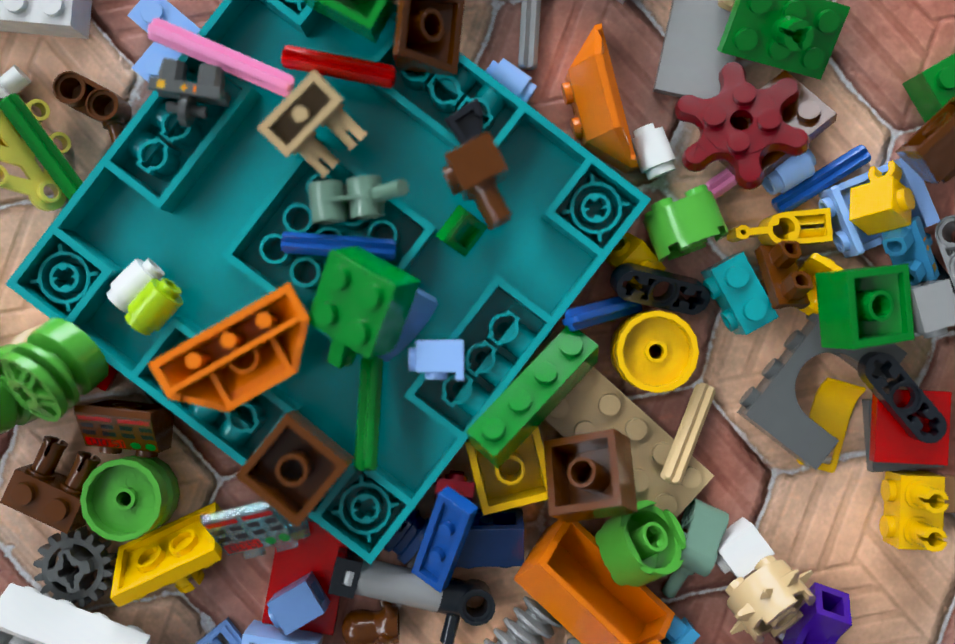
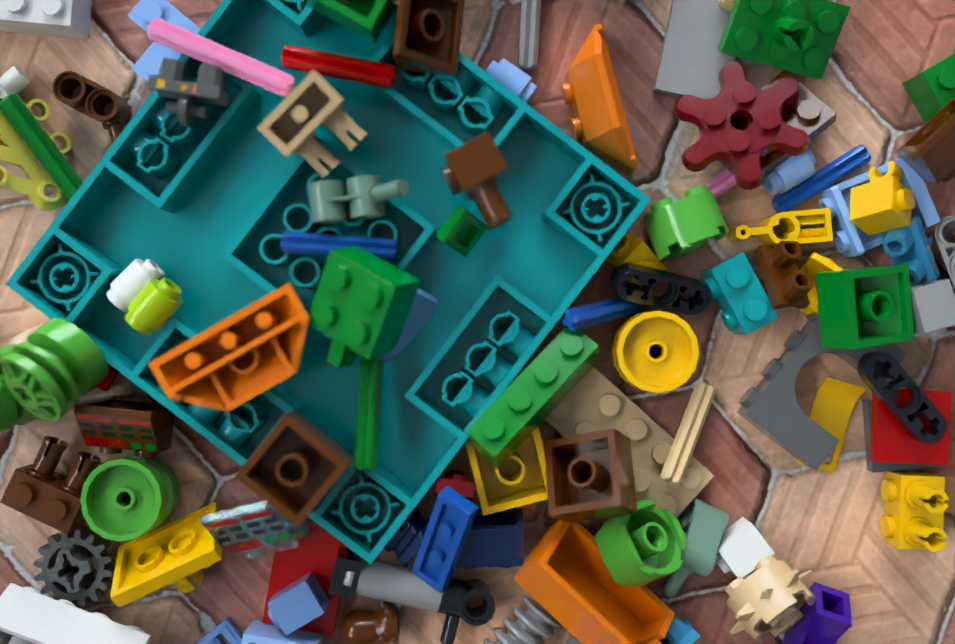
light blue brick [408,339,464,380] -> none
black tile [444,98,483,146] -> none
white brick [631,123,676,180] -> none

